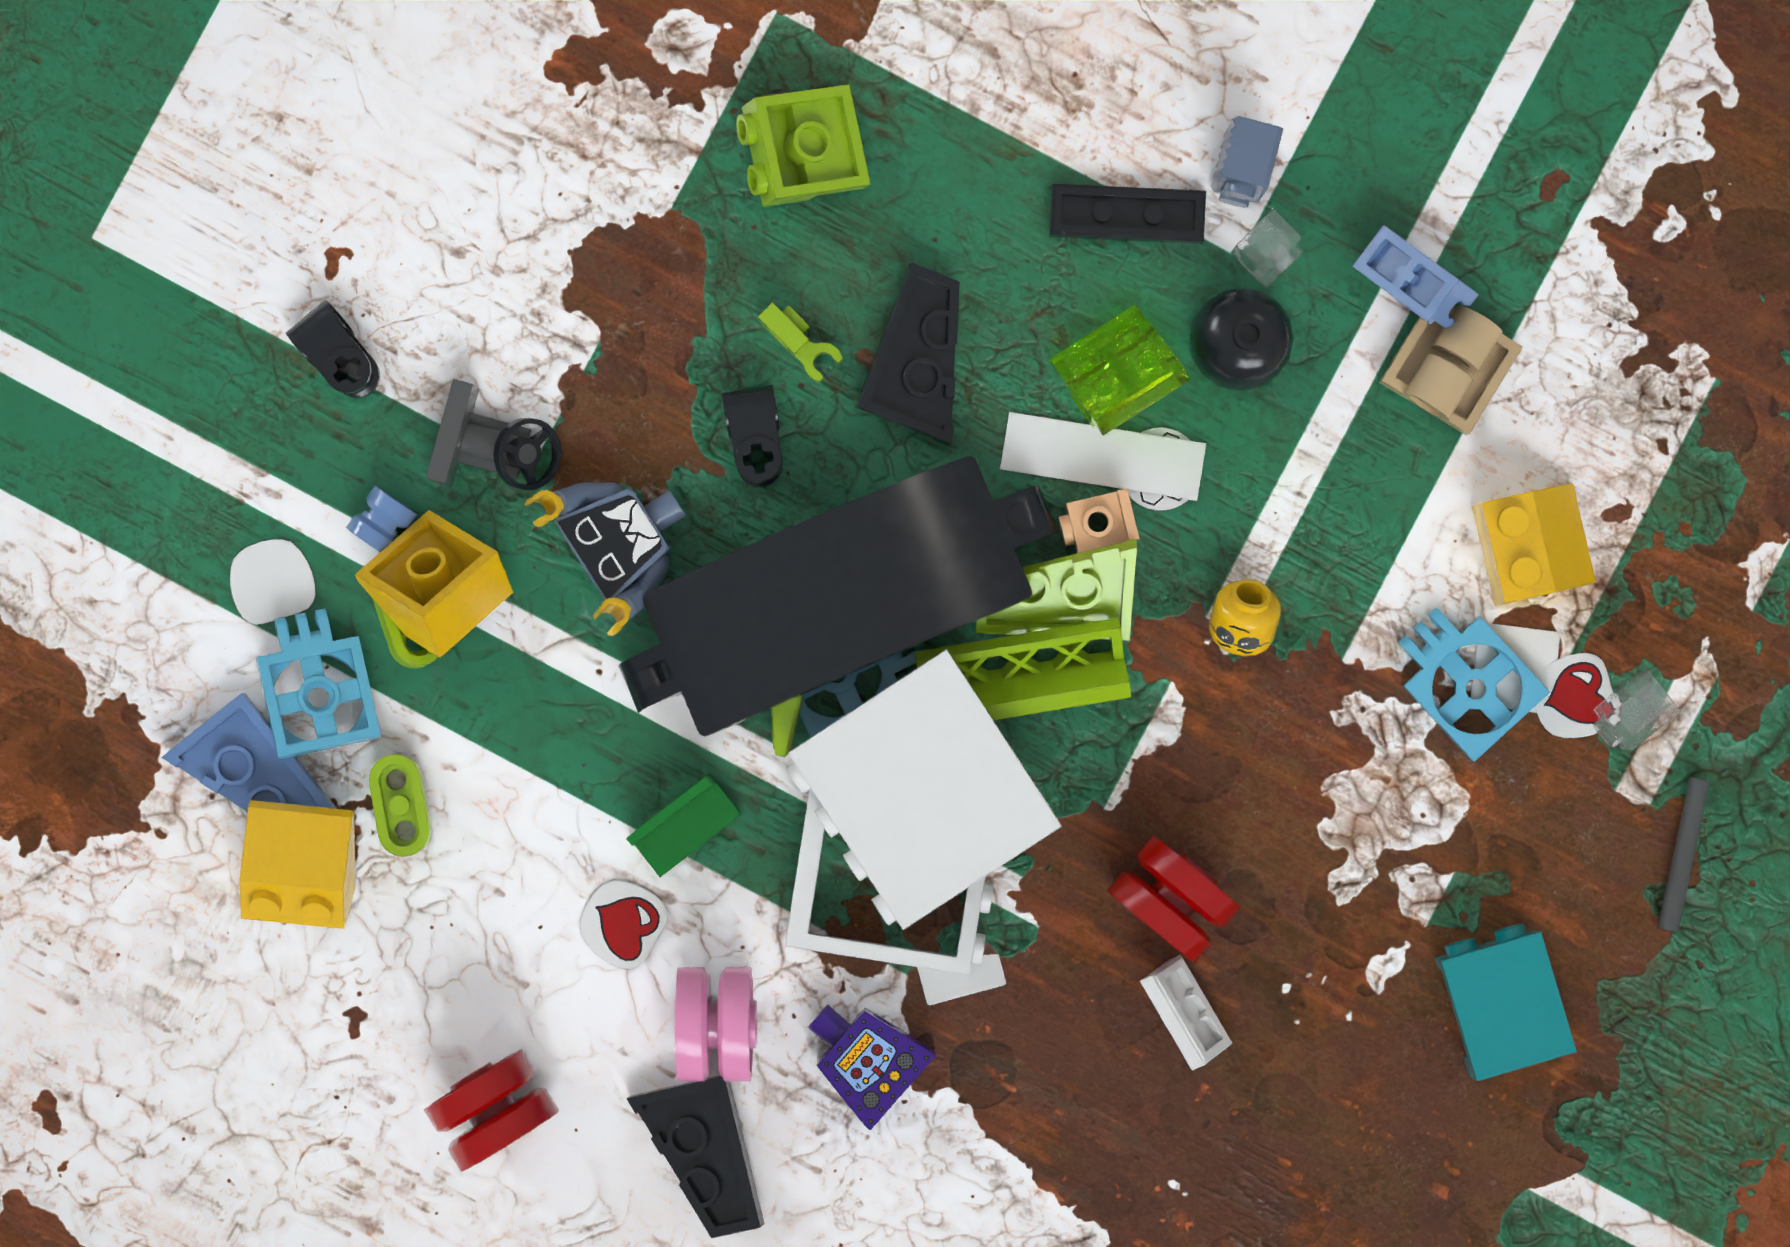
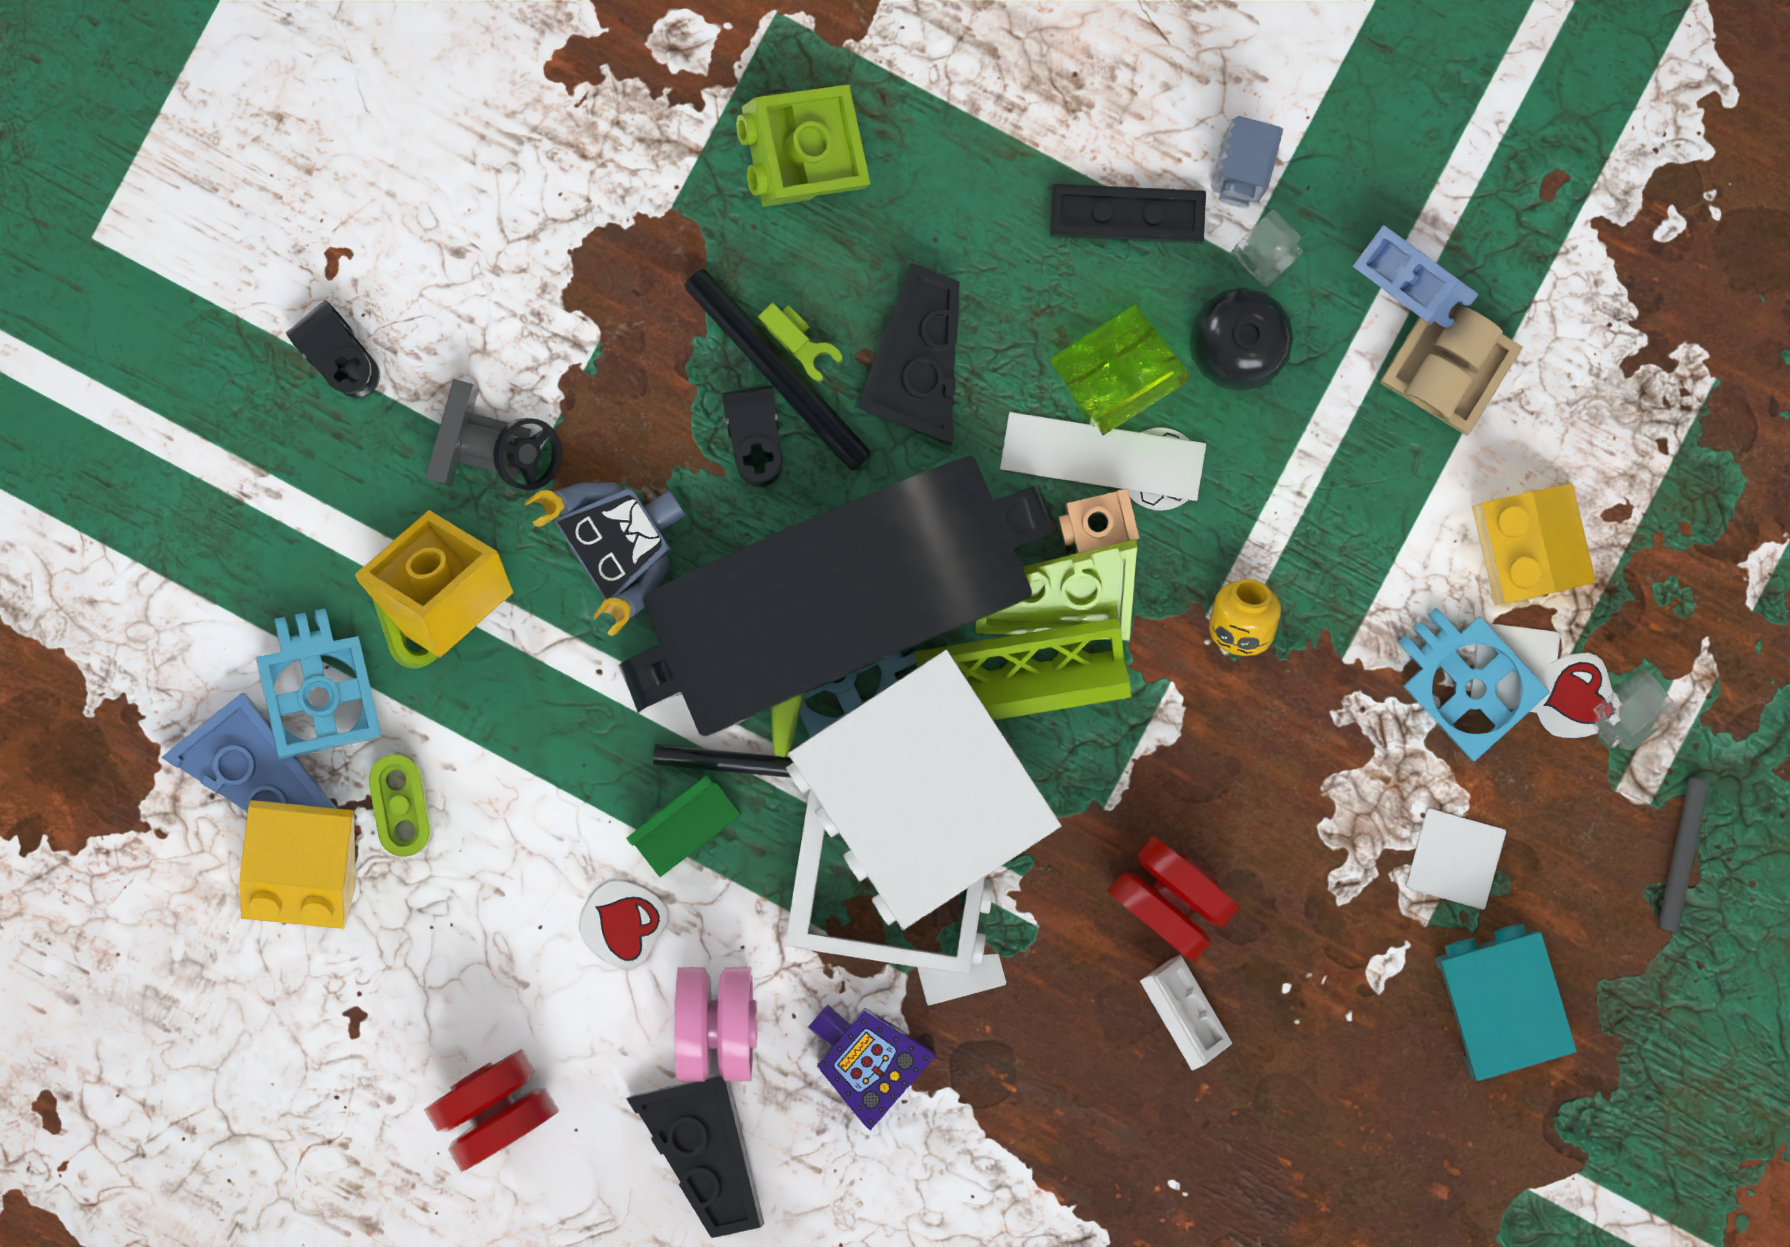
white sticker [230,539,315,625] -> none
medium blue wheel [346,485,417,552] -> none
none -> black bar [653,744,793,778]
none -> black axle [684,269,871,470]
none -> white sticker [1406,808,1506,910]

